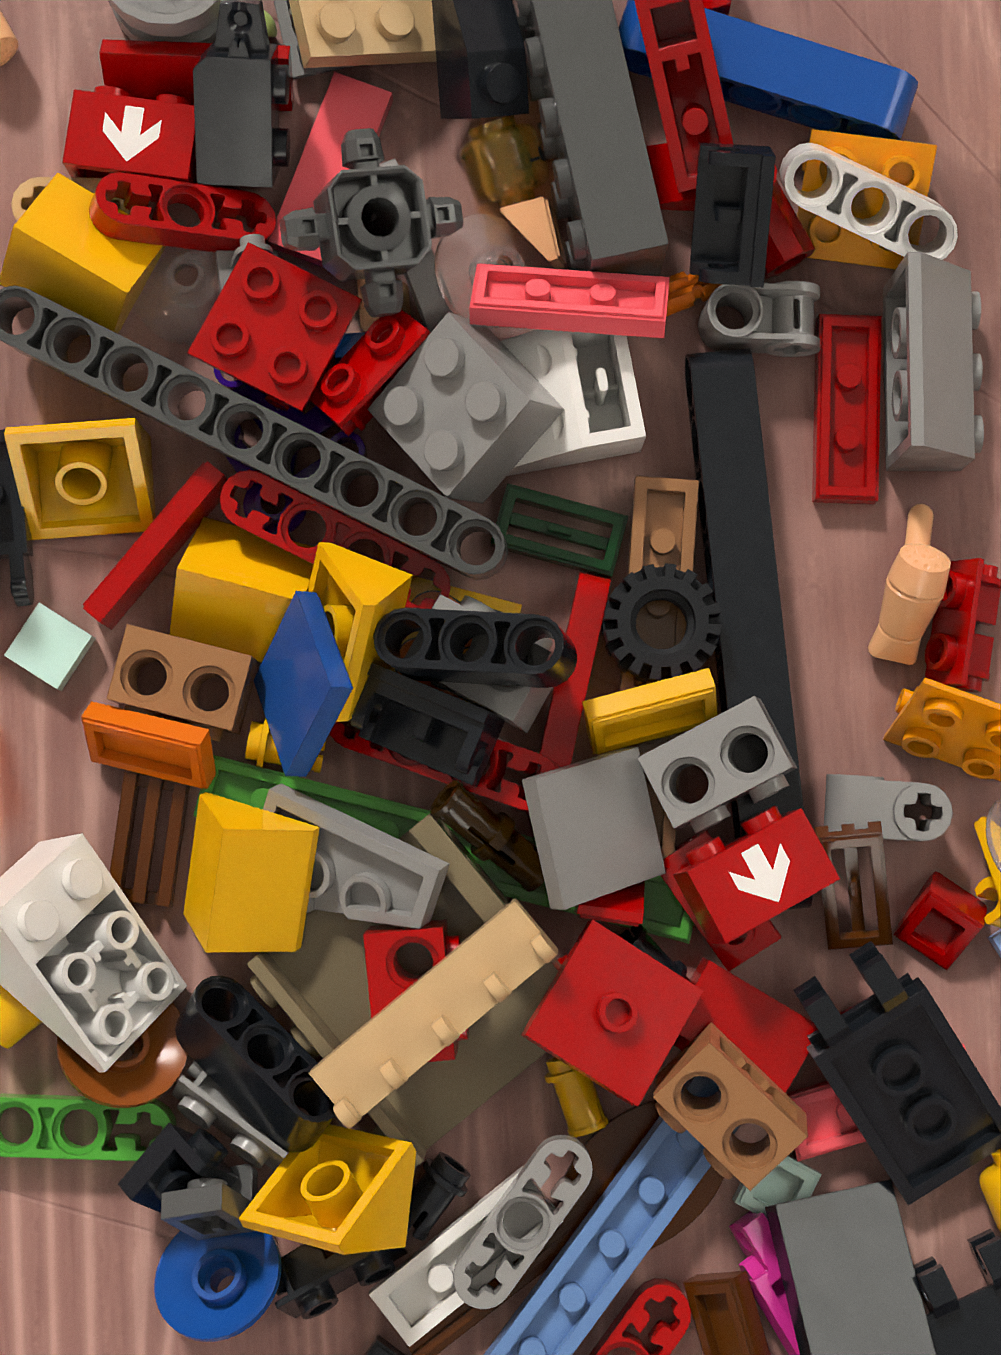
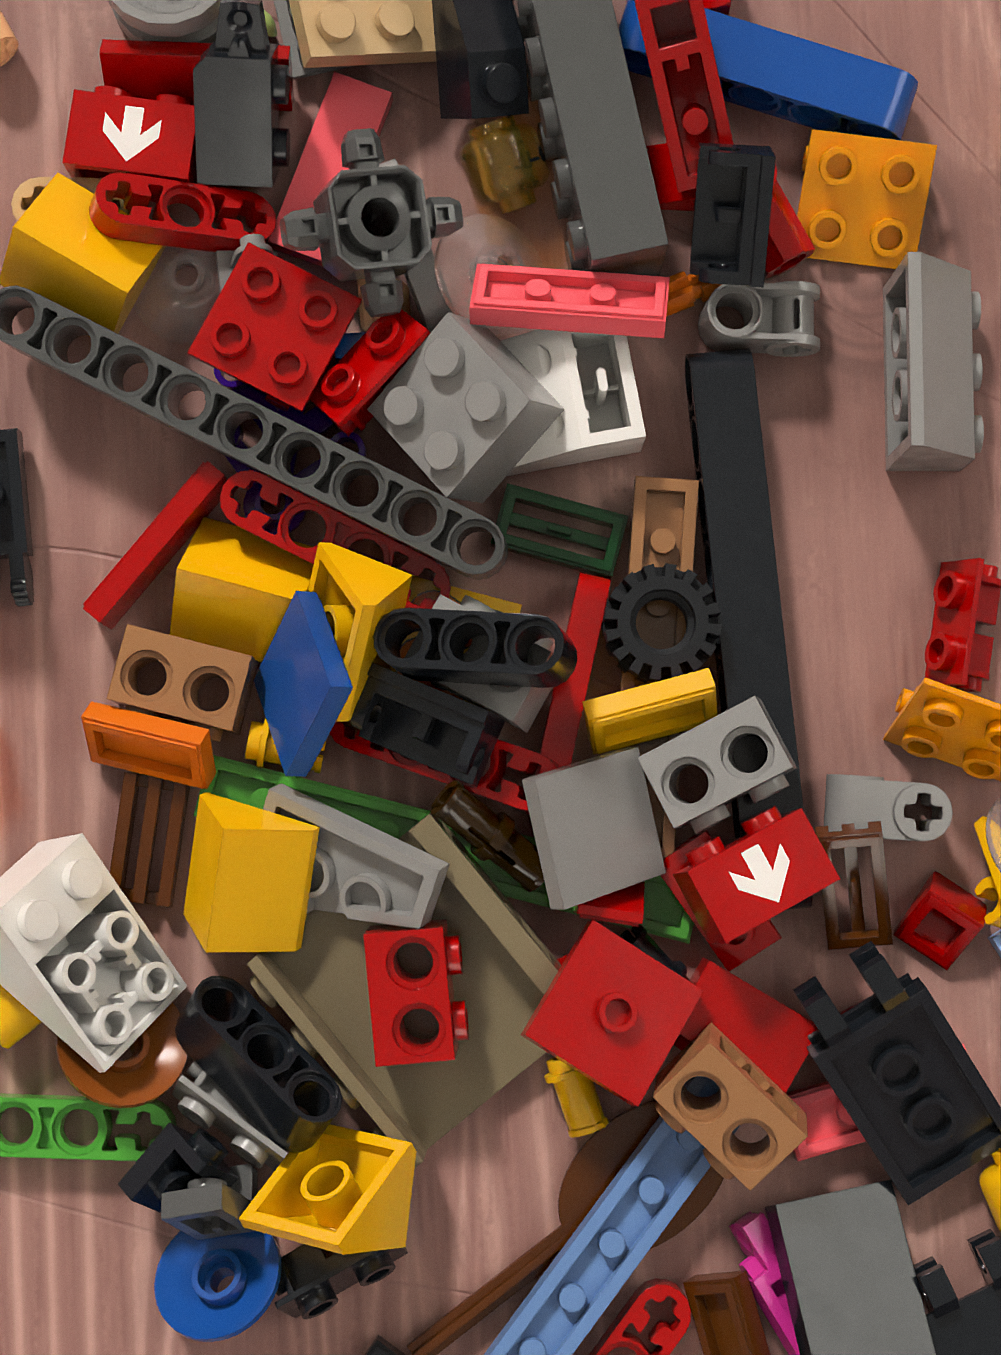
yellow slope [4,418,156,540] -> none
light aqua tile [4,602,96,691] -> none
tan hinge [309,898,558,1129] -> none
white plate [369,1166,564,1347] -> none
black pin [407,1152,470,1241] -> none
light grey beam [453,1135,593,1309] -> none
light nougat slope [500,197,567,269] -> none
light aqua tile [732,1156,822,1220] -> none
white beam [779,143,958,260] -> none
red tile [812,314,882,505] -> none
light nougat piece [868,504,951,665] -> none

